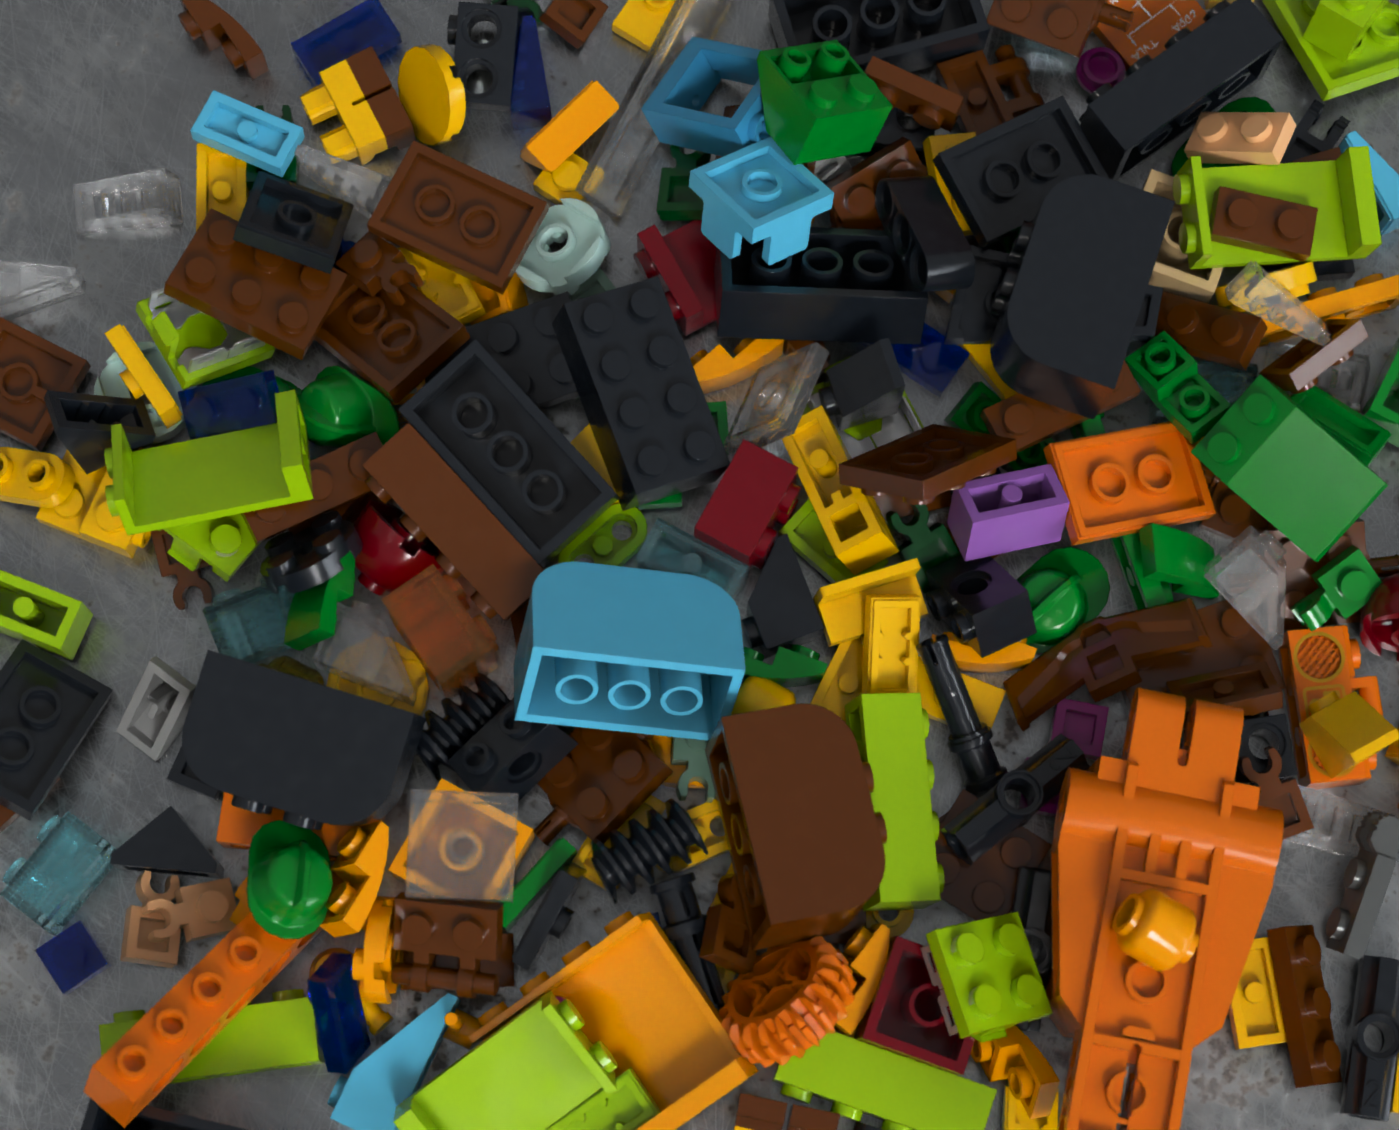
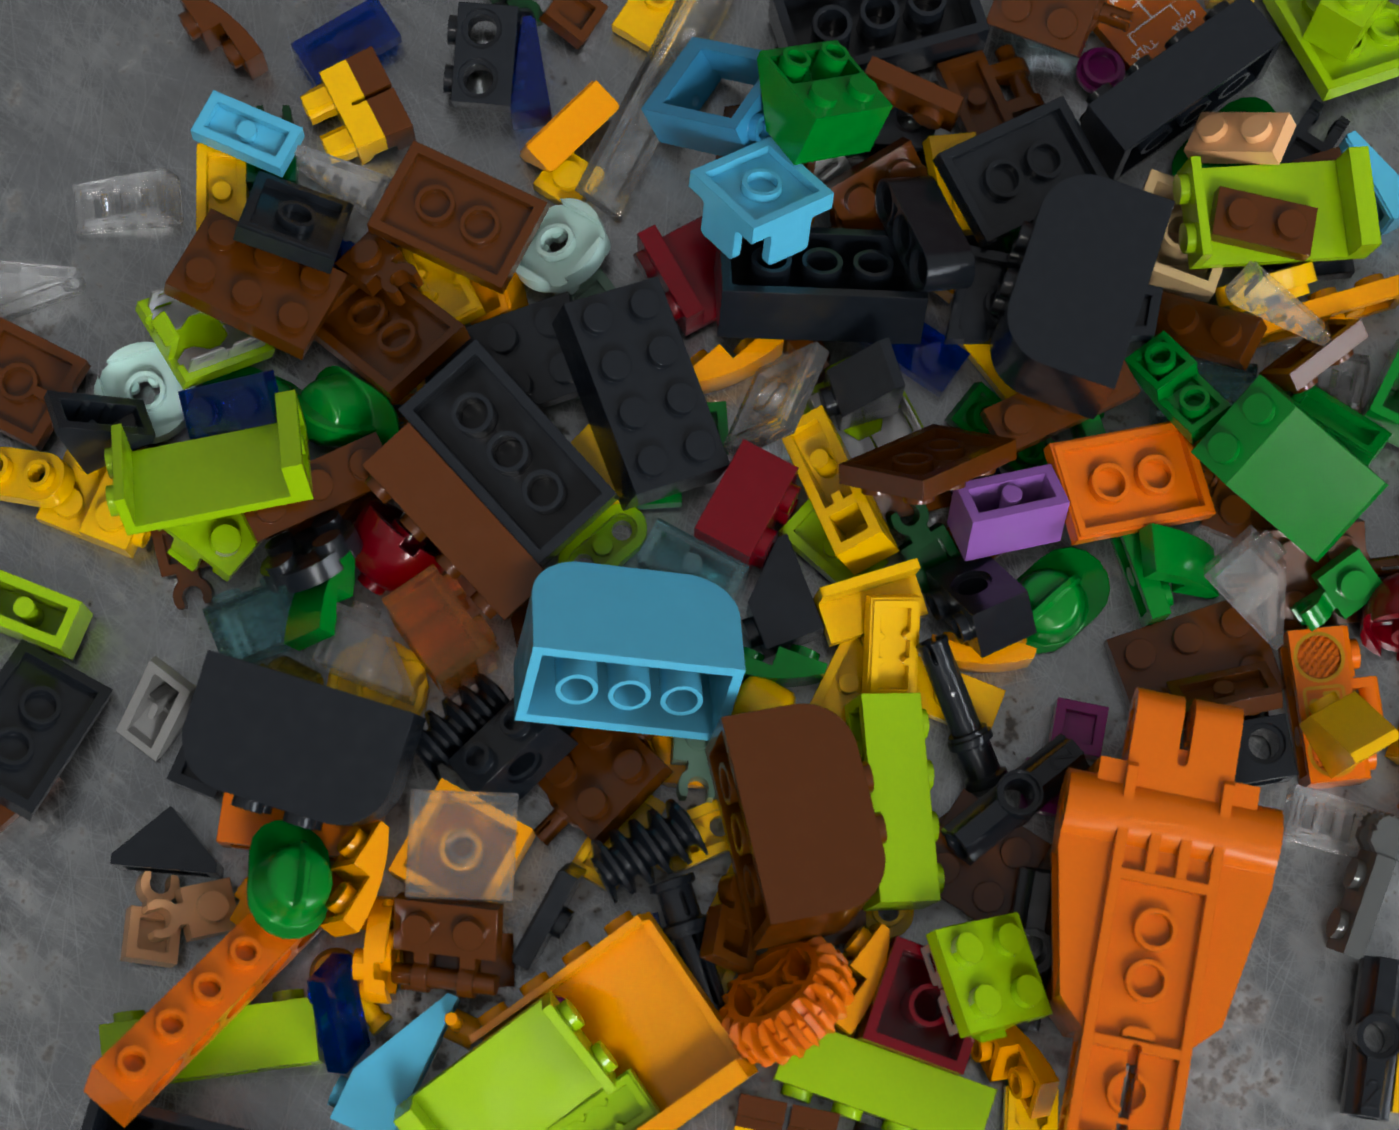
clear light blue brick [0,811,117,937] -> none
clear blue plate [35,920,111,995] -> none
yellow plate [104,324,182,429] -> none
yellow tile [398,44,466,146] -> none
green tile [500,838,577,933] -> none
dark green plate [656,145,711,221] -> none
reddish brown plate [1003,598,1213,732] -> none
light orange head [1113,888,1199,971] -> none
yellow plate [1228,937,1287,1050] -> none
reddish brown plate [1238,746,1314,840] -> none
reddish brown plate [1267,925,1342,1088] -> none

